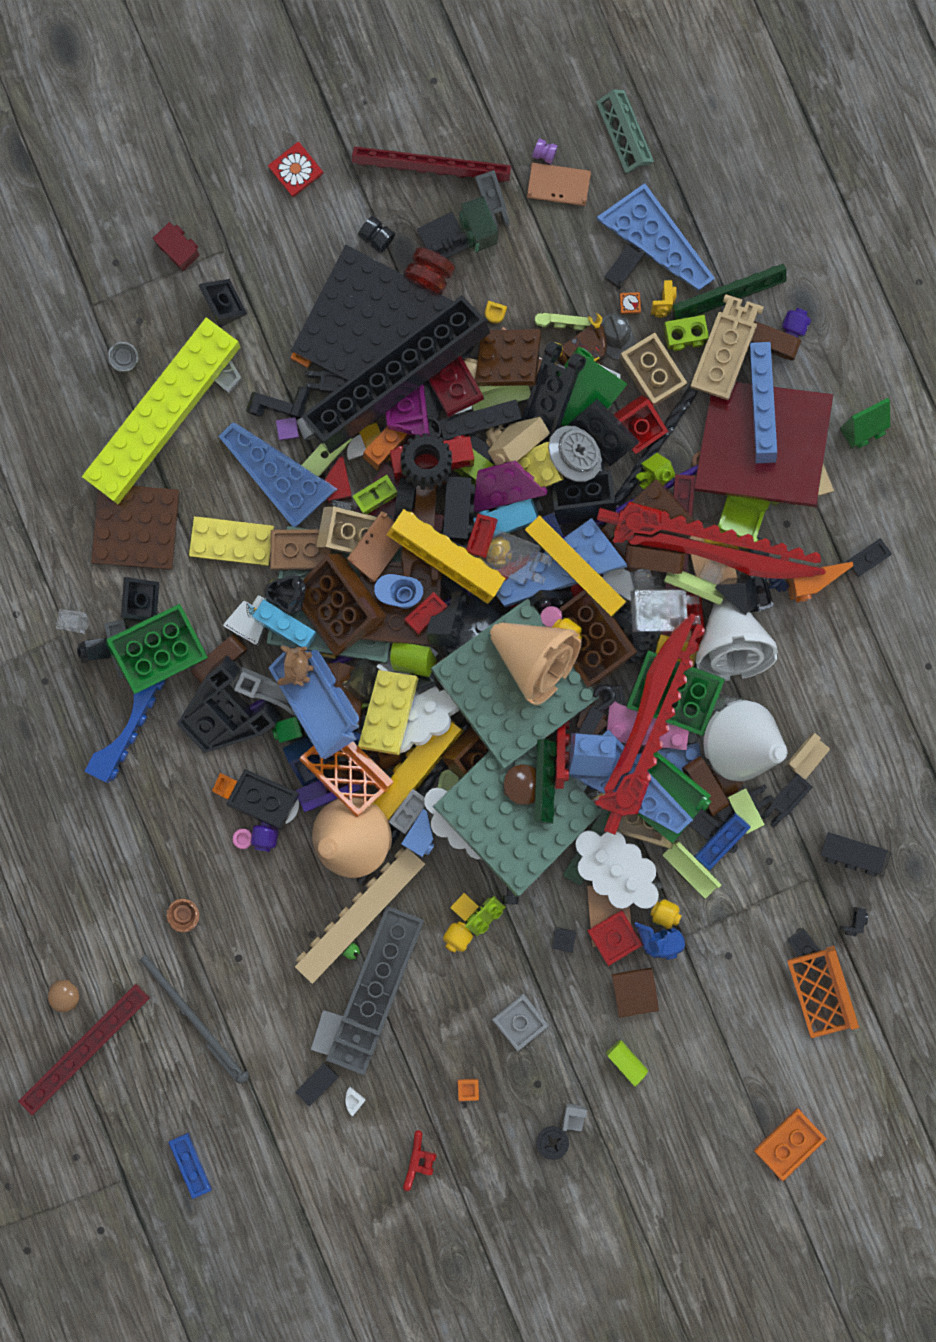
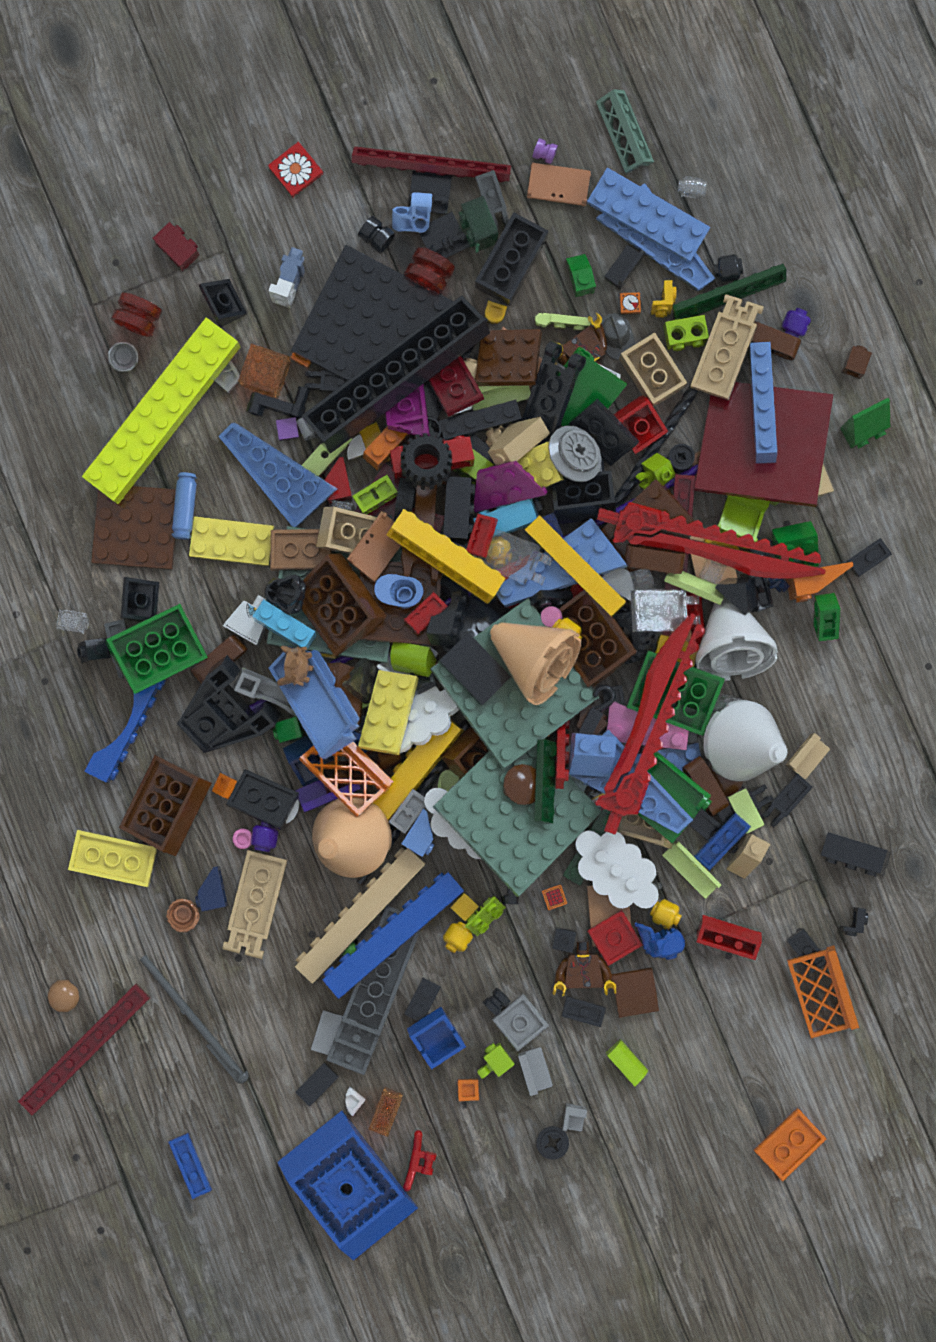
none -> light yellow plate [68,830,157,887]
none -> clear red wheel [111,292,162,337]
none -> reddish brown slope [119,755,212,856]
none -> medium blue axle [172,472,197,540]
none -> dark blue slope [195,866,228,912]
none -> tan hinge [222,850,288,959]
none -> clear orange brick [238,343,291,398]
none -> hips [269,247,305,309]
none -> blue slope [277,1110,418,1260]
none -> blue brick [323,872,464,999]
none -> clear orange brick [368,1087,403,1137]
none -> light blue piece [392,192,432,233]
none -> black plate [404,977,441,1021]
none -> blue piece [407,1007,466,1070]
none -> black hinge [408,171,452,214]
none -> black tile [438,632,511,706]
none -> black brick [475,212,549,306]
none -> lime brick [477,1043,515,1079]
none -> black wheel [483,987,511,1016]
none -> light grey panel [518,1047,552,1096]
none -> tile [542,884,568,910]
none -> reddish brown torso [553,941,616,996]
none -> black plate [561,996,606,1027]
none -> green slope [566,254,596,297]
none -> medium blue plate [587,168,710,263]
none -> black wheel [666,444,695,474]
none -> clear brick [677,176,707,198]
none -> red brick [696,915,762,960]
none -> black head [714,254,743,282]
none -> tan slope [726,834,770,879]
none -> green slope [772,521,819,567]
none -> green brick [813,593,841,641]
none -> reddish brown brick [841,345,872,379]

